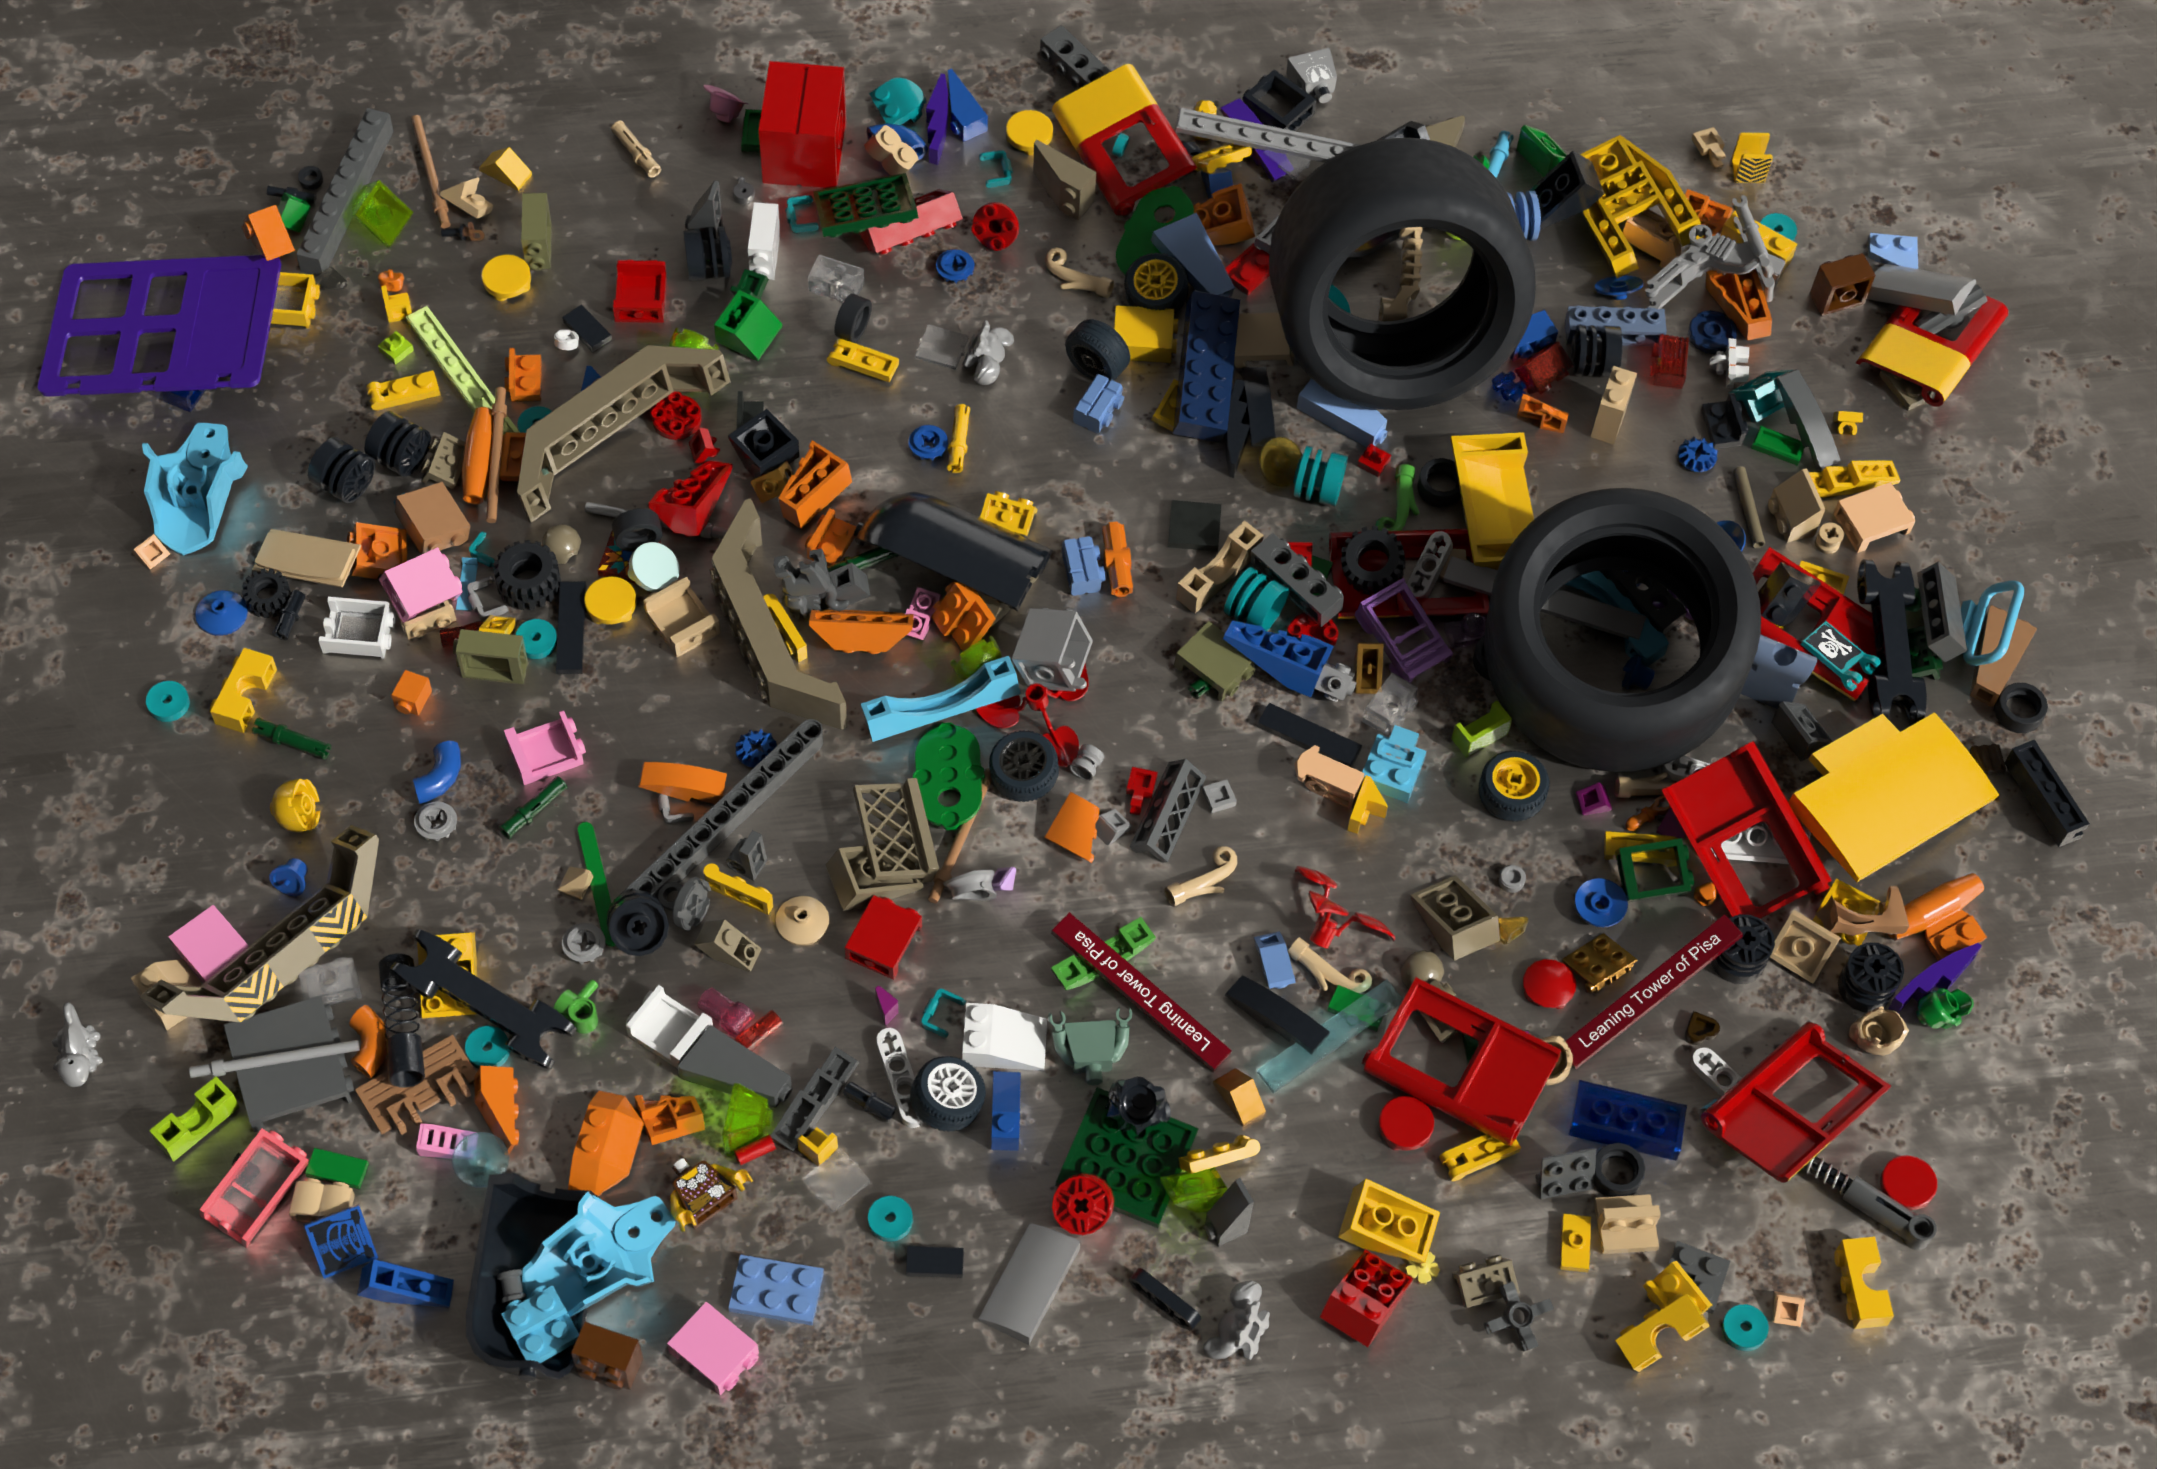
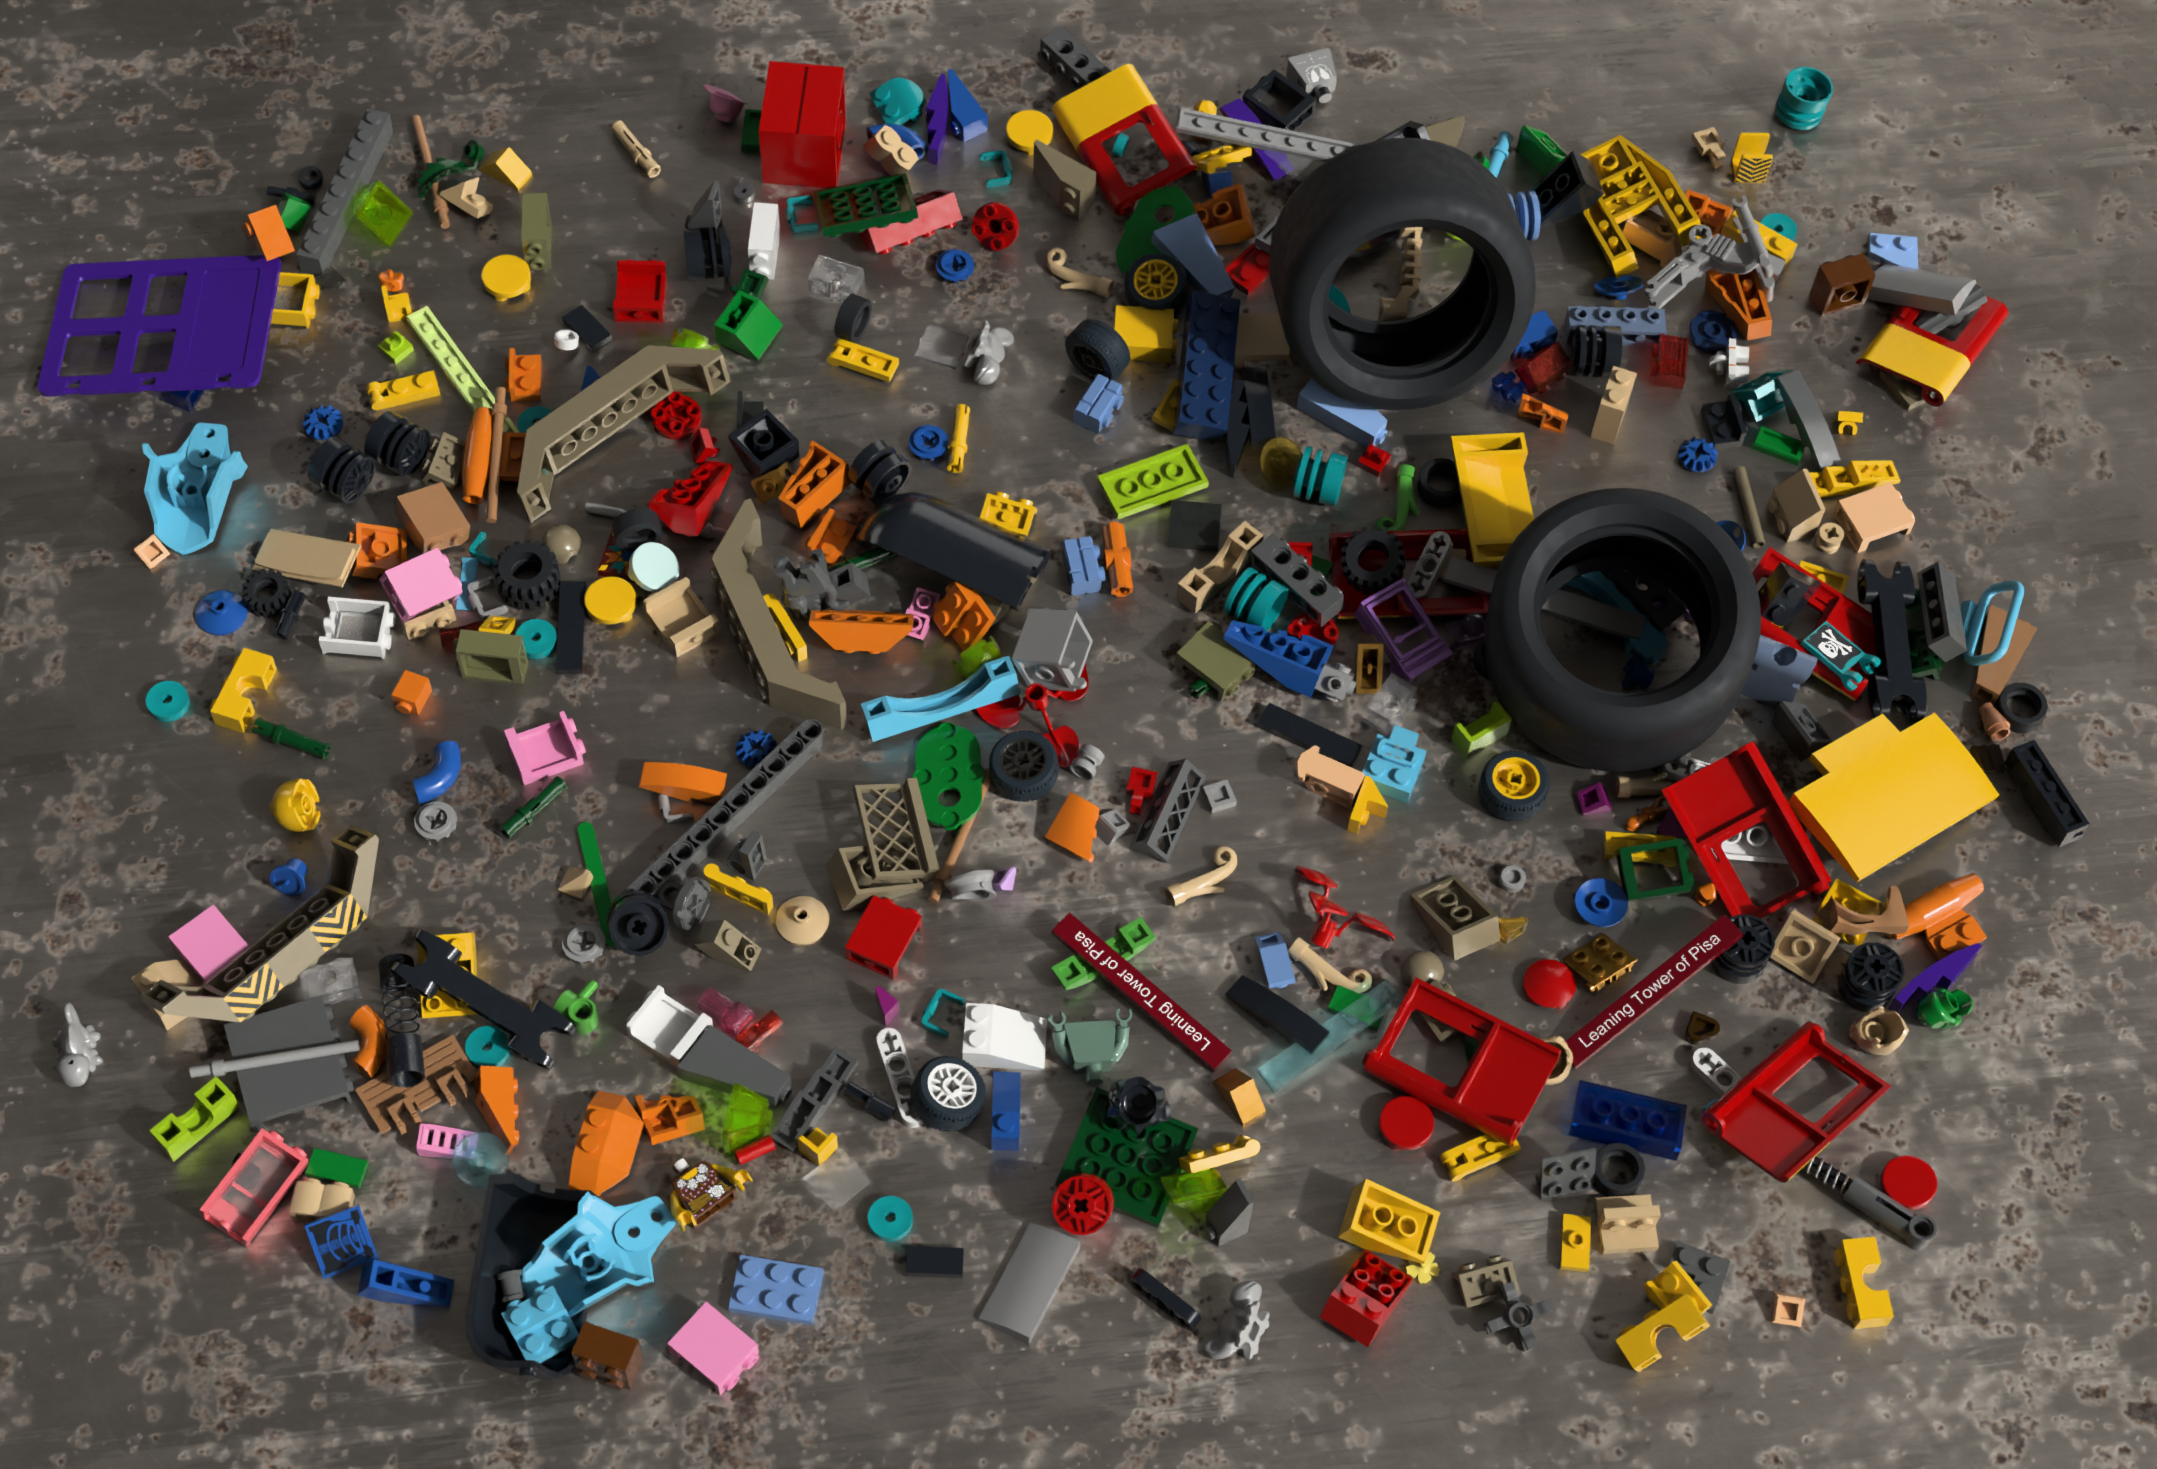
piece [441,222,485,241] -> none
teal piece [1721,1304,1769,1351] -> none
none -> blue gear [303,404,343,440]
none -> dark green plant [416,140,485,199]
none -> black wheel [848,440,912,504]
none -> lime plate [1097,444,1209,520]
none -> teal wheel [1775,67,1833,130]
none -> nougat cone [1979,703,2011,741]

